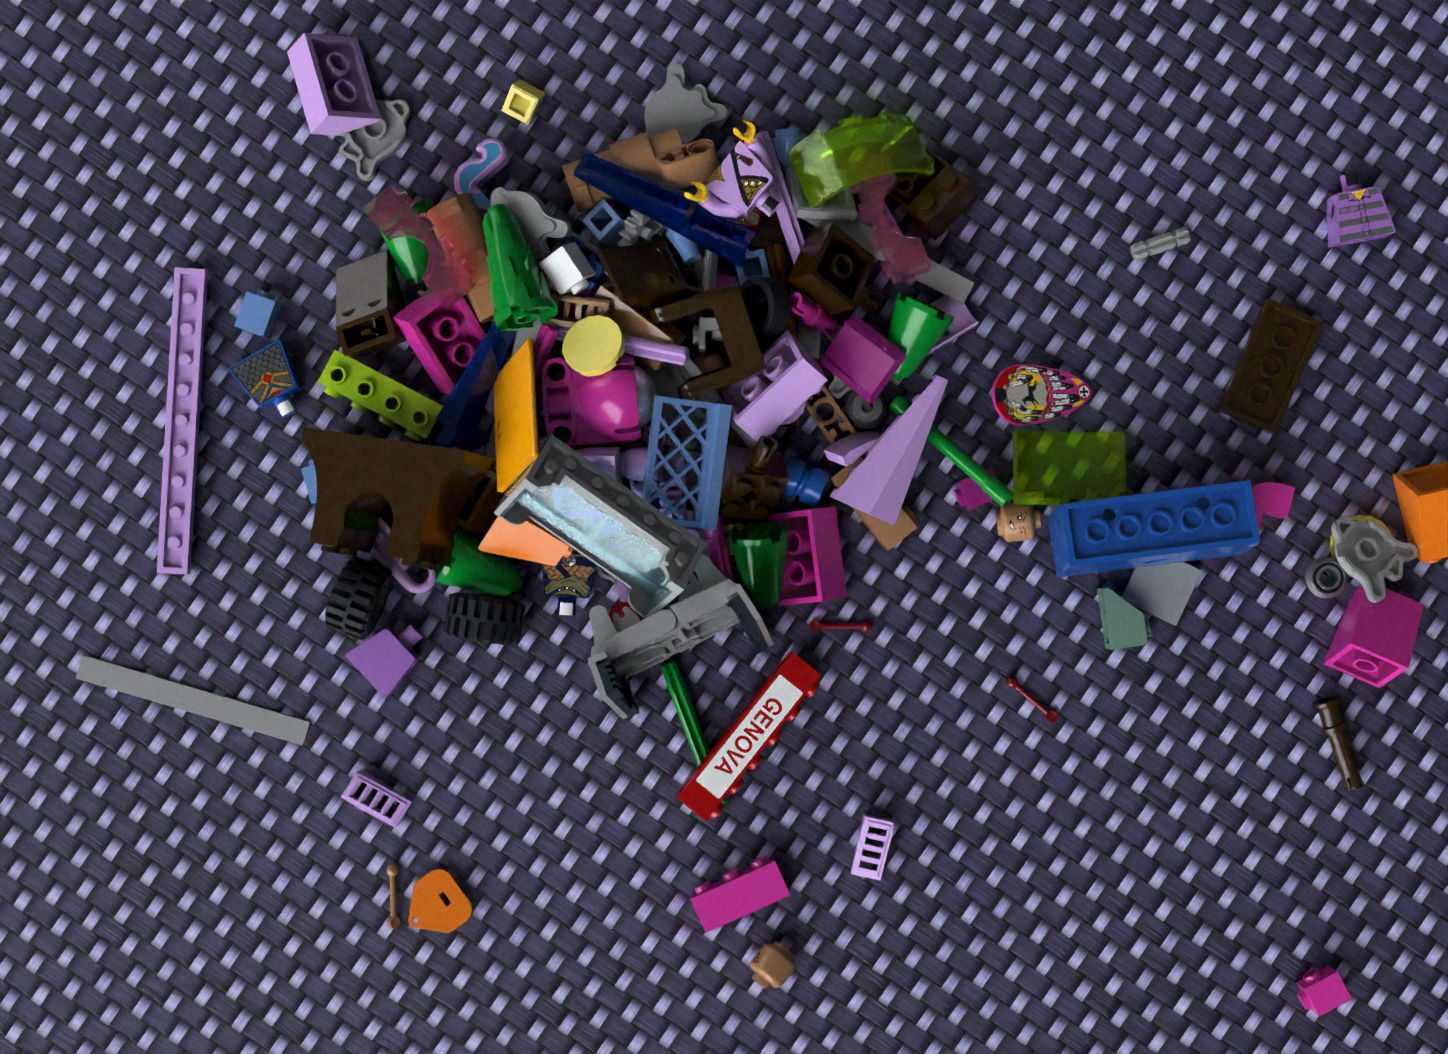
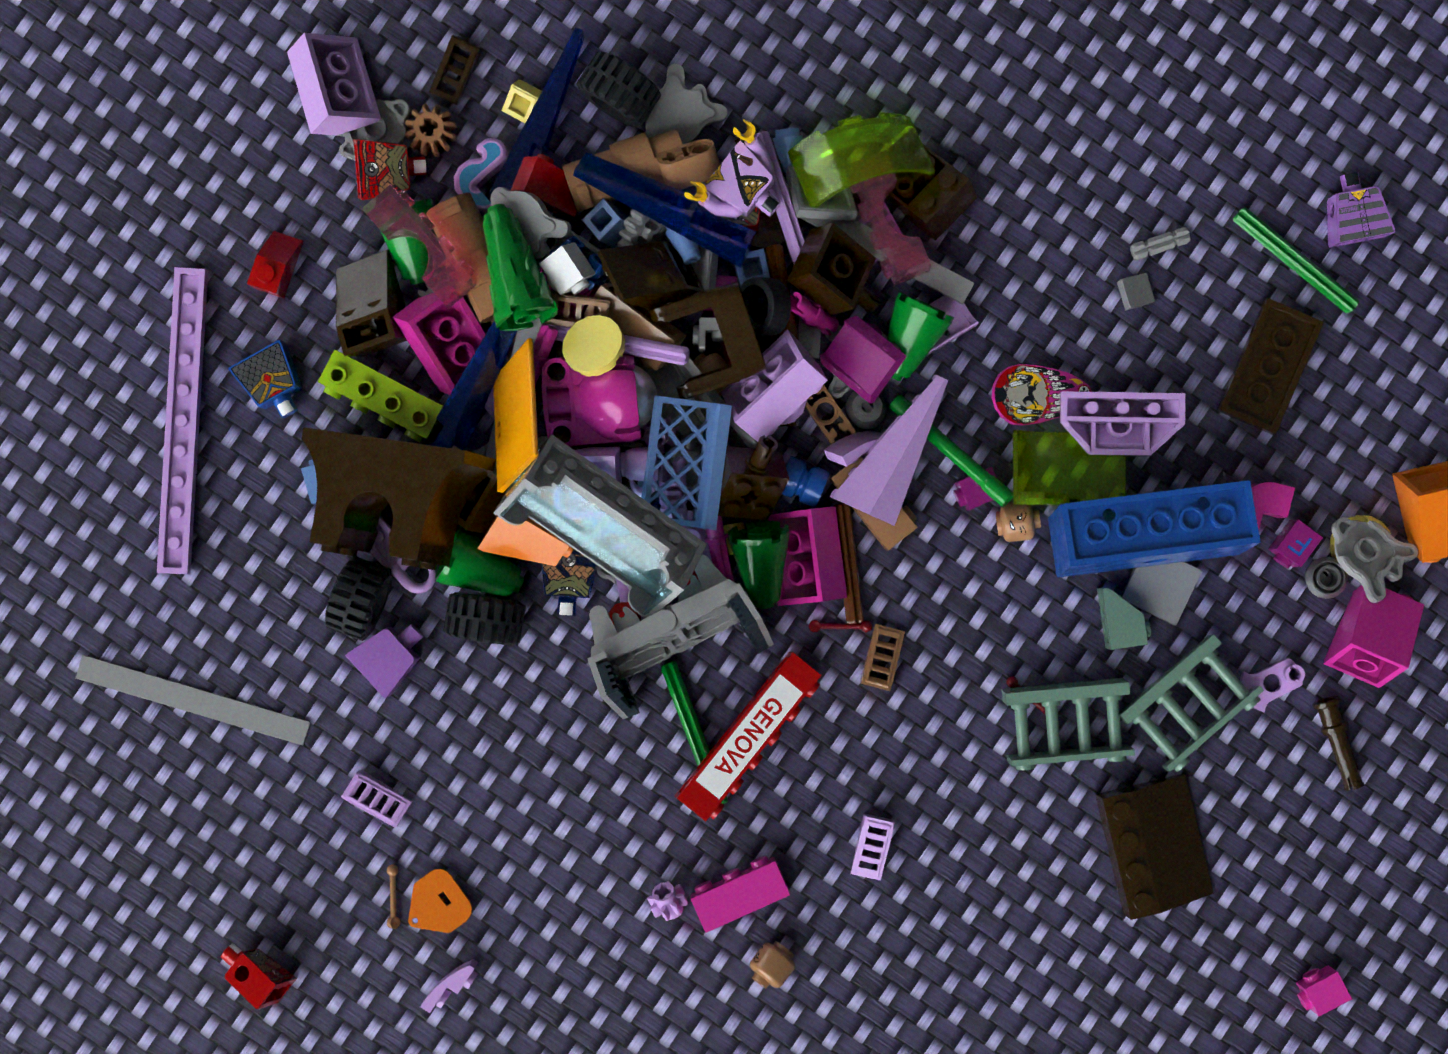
medium blue brick [234,289,282,339] -> none
none -> red torso [221,943,297,1010]
none -> red slope [247,231,304,298]
none -> torso [353,139,426,200]
none -> medium nougat gear [405,104,457,157]
none -> lavender slope [420,959,478,1013]
none -> dark brown slope [429,35,483,105]
none -> clear blue slope [489,27,585,194]
none -> red slope [511,154,577,217]
none -> black tyre [576,51,661,128]
none -> lavender gear [647,881,688,921]
none -> reddish brown axle [833,503,864,624]
none -> medium nougat slope [860,624,905,691]
none -> sand green fence [1001,678,1135,770]
none -> lavender wedge [1060,391,1186,456]
none -> dark brown slope [1095,774,1214,920]
none -> light grey slope [1117,273,1155,311]
none -> sand green fence [1119,634,1264,772]
none -> green axle [1233,207,1359,314]
none -> lavender piece [1240,658,1305,712]
none -> magenta brick [1268,519,1323,569]

